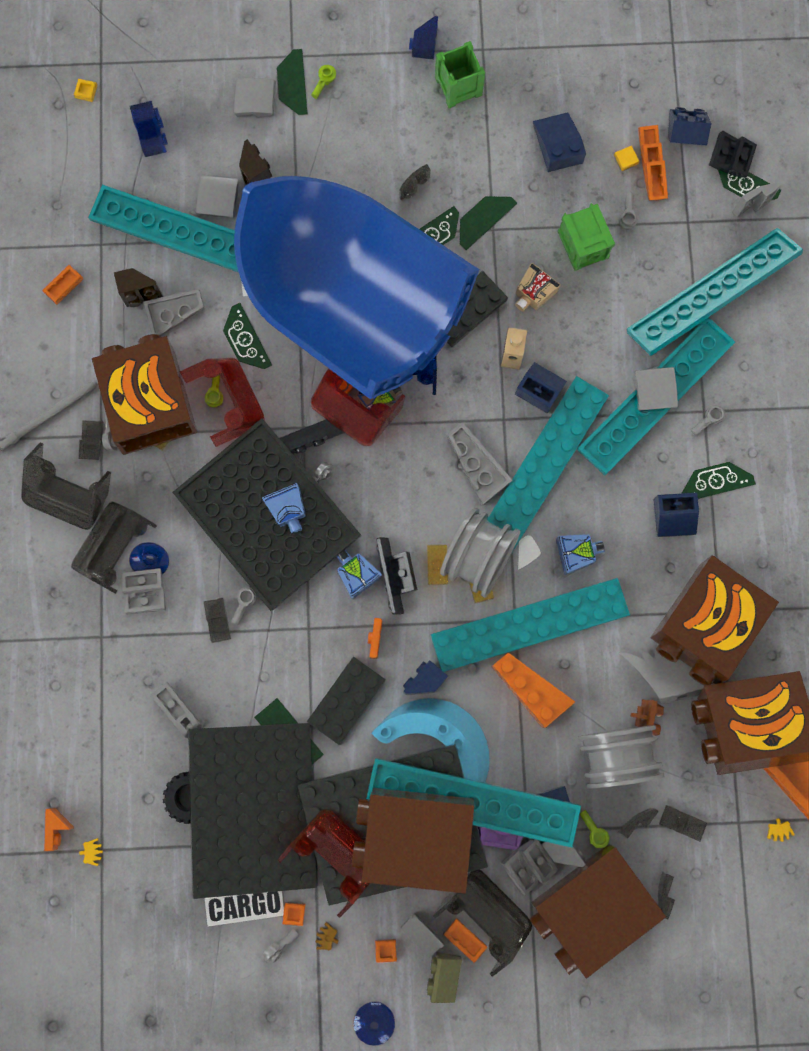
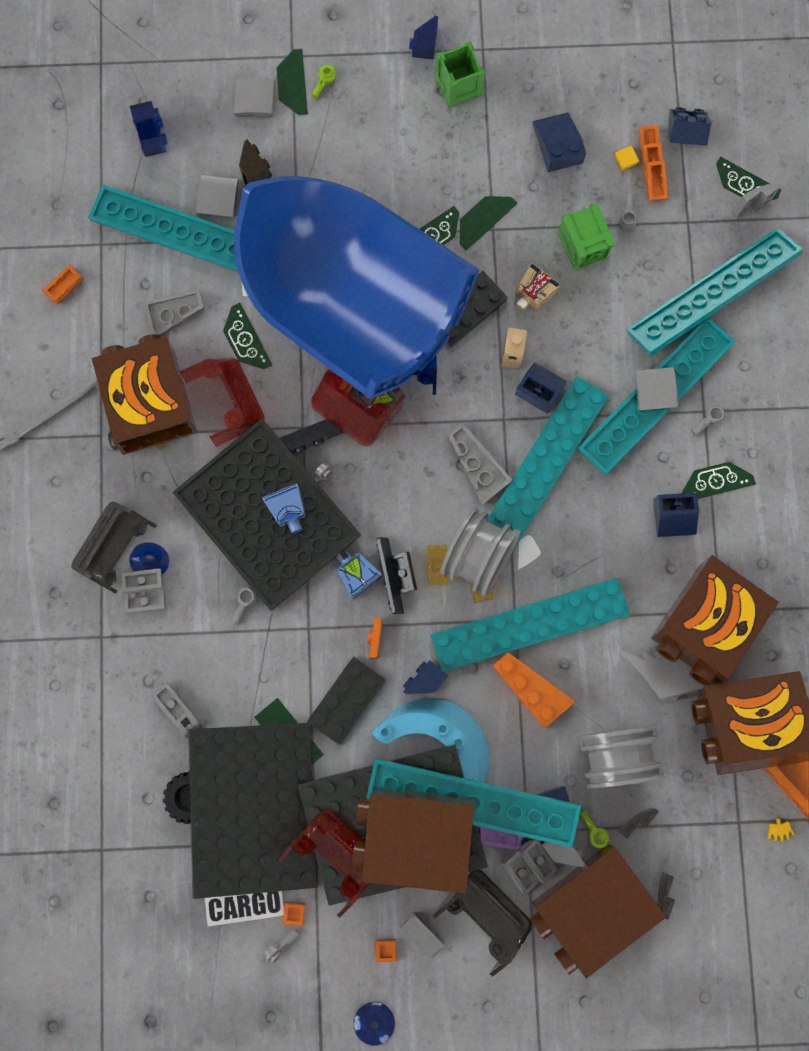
clear smoke windscreen [21,442,111,530] -> none
orange slope [44,808,74,851] -> none
yellow tile [74,78,98,102] -> none
clear smoke slope [79,420,104,460] -> none
yellow piece [79,838,103,866] -> none
dark brown slope [114,268,163,307] -> none
lime plate [204,370,224,408] -> none
clear smoke slope [204,598,231,643] -> none
pearl gold piece [315,922,339,951] -> none
clear smoke slope [399,164,431,200] -> none
olive slope [427,952,462,1003] -> none
orange plate [443,918,488,963] -> none
torso [556,534,605,575] -> none
dark orange hips [630,699,664,735] -> none
clear smoke slope [659,805,707,842] -> none
black slope [709,131,757,178] -> none

